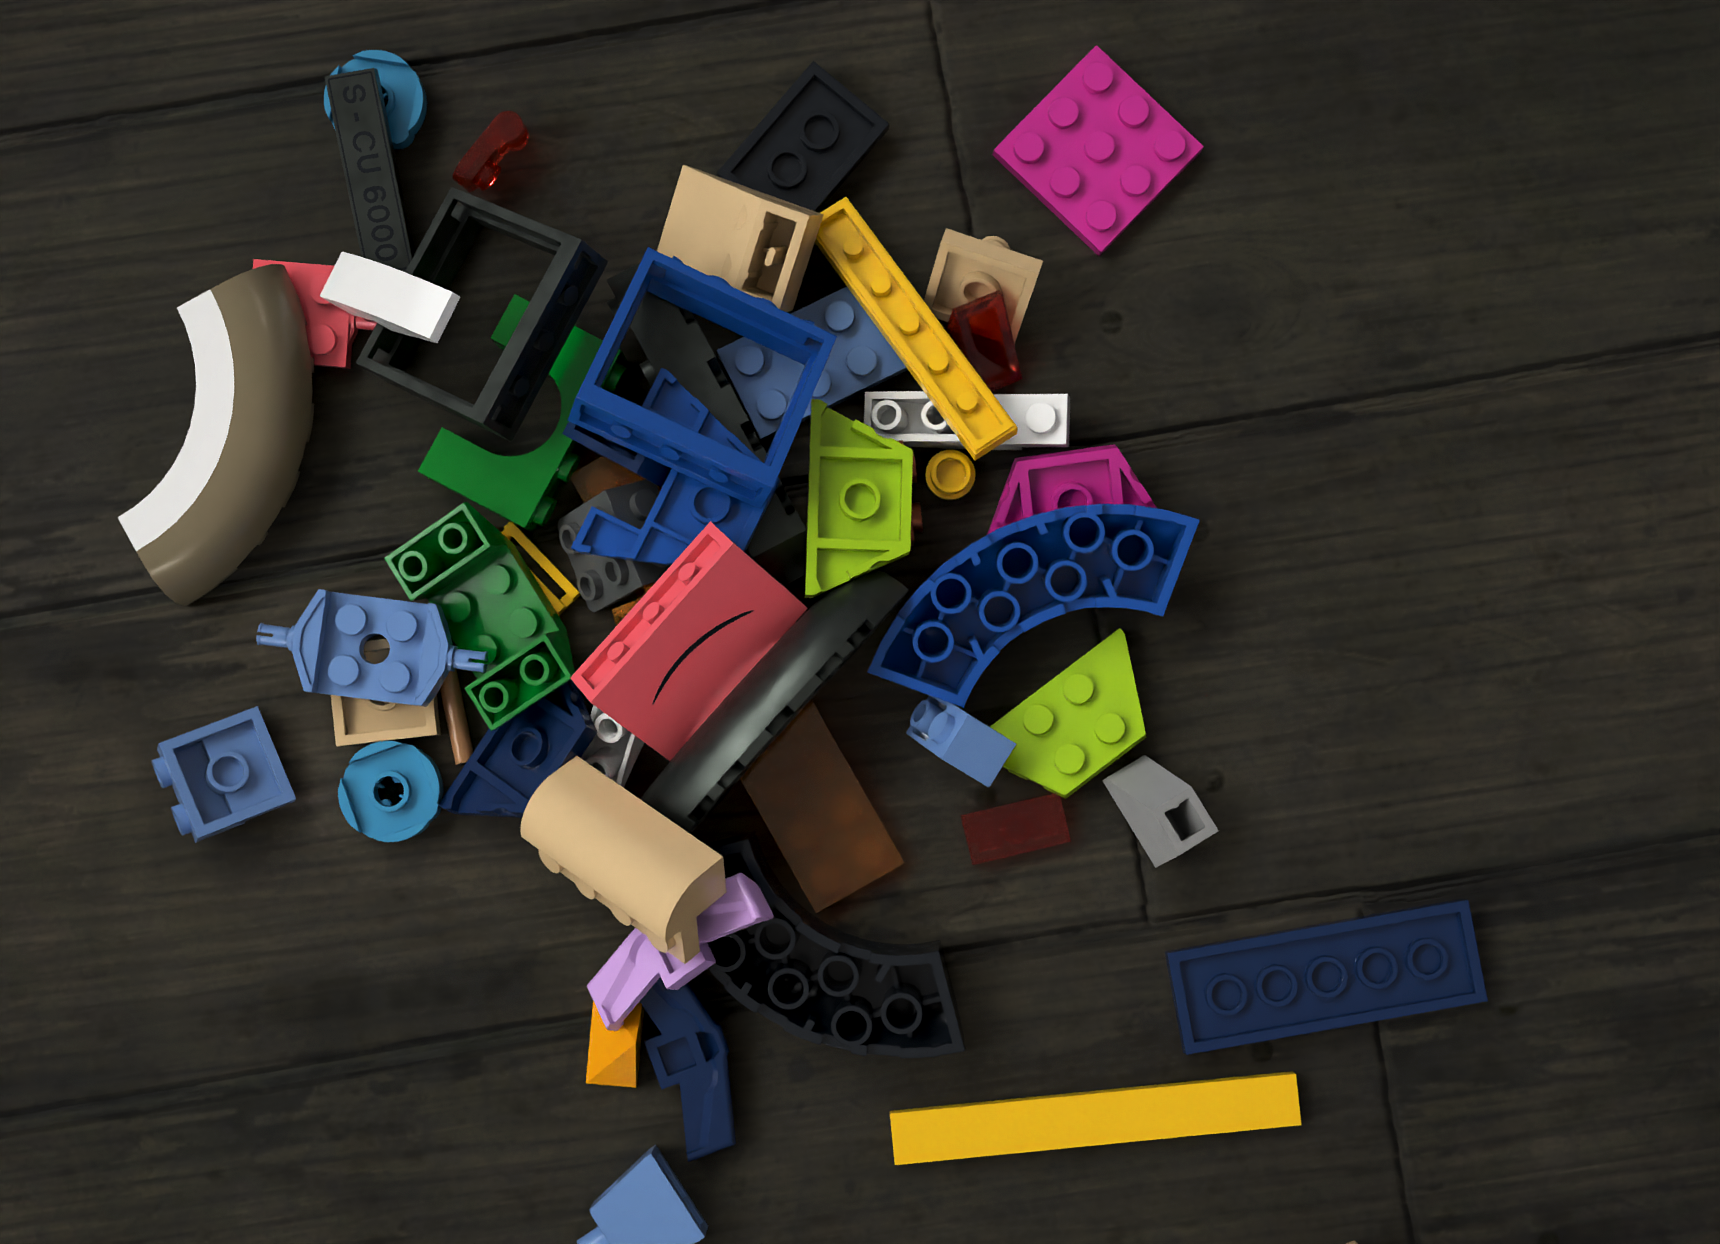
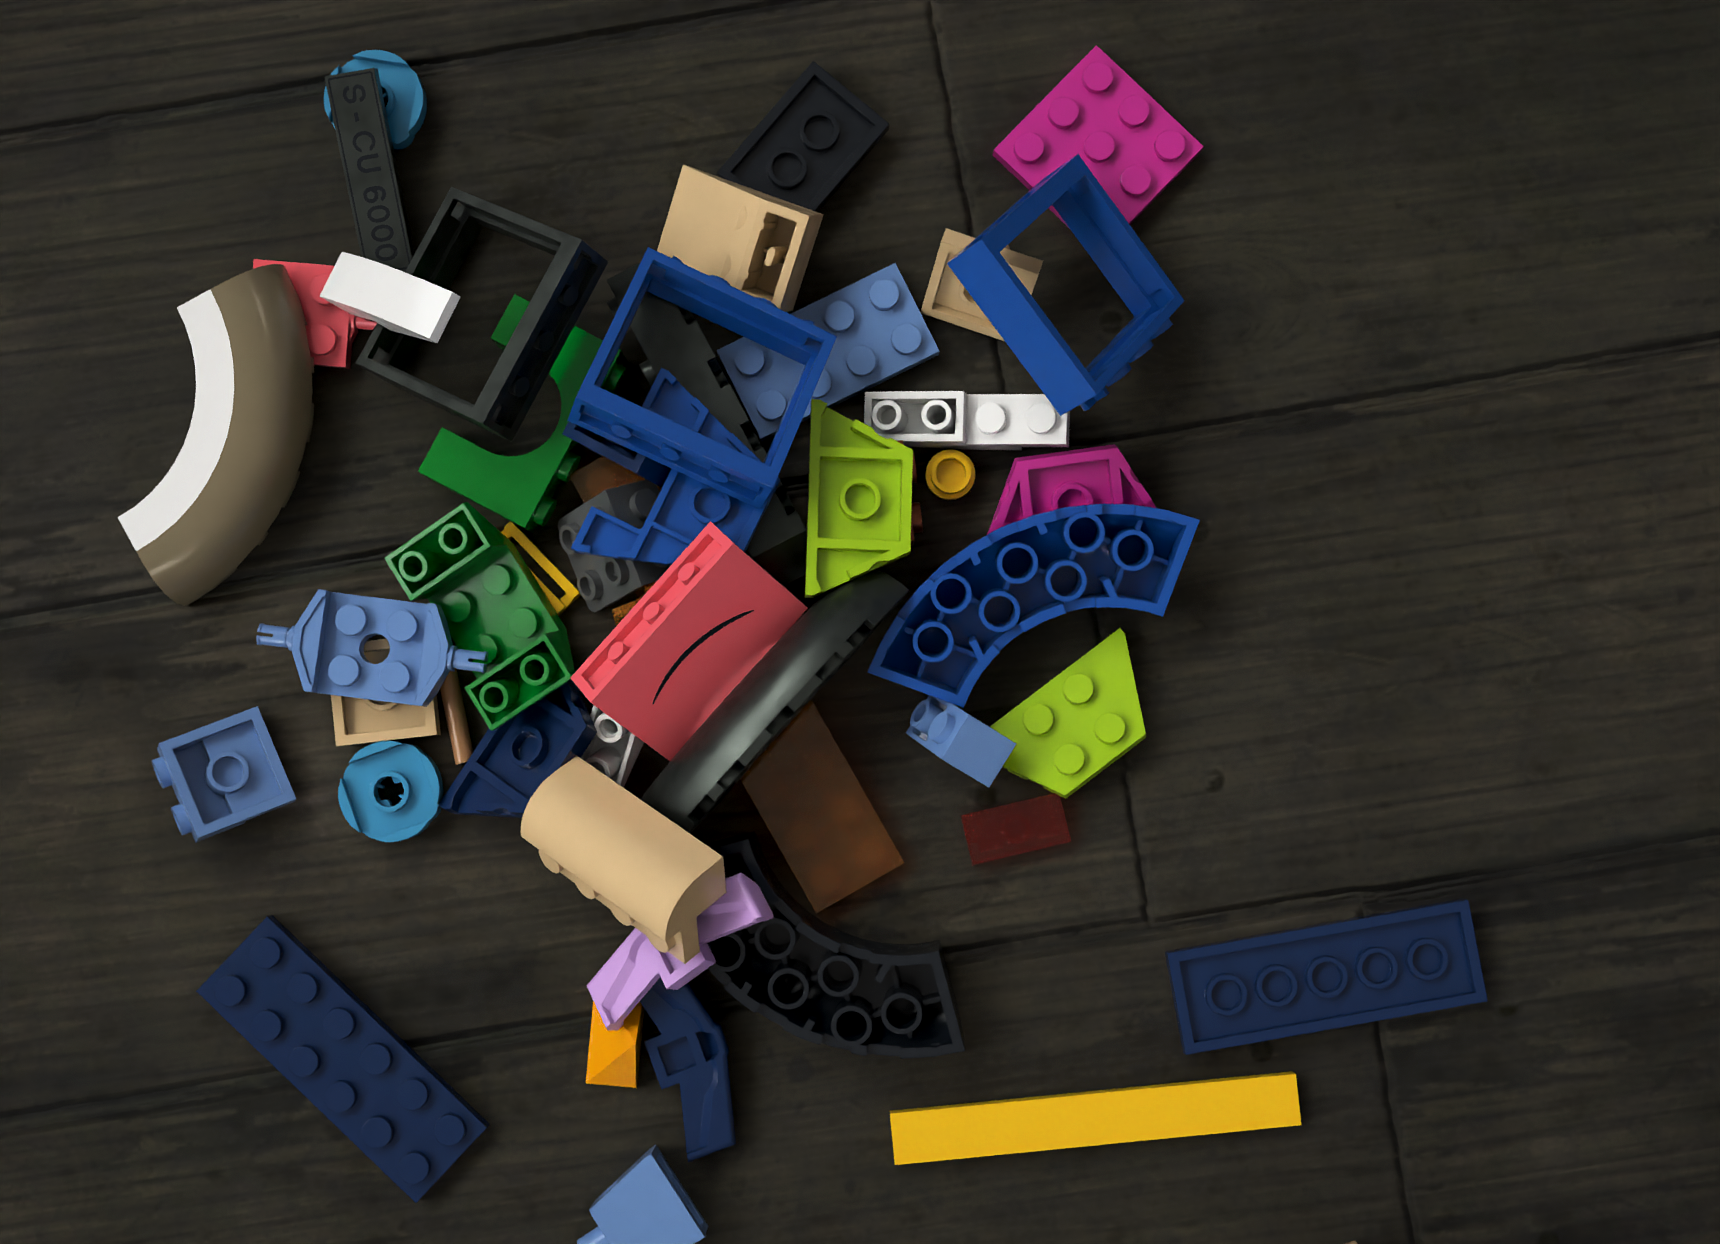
clear red plate [452,111,529,192] -> none
yellow tile [815,197,1018,461] -> none
clear red slope [946,290,1022,392] -> none
light grey slope [1102,755,1219,868] -> none
none -> dark blue plate [196,915,490,1203]
none -> blue window [947,154,1185,416]

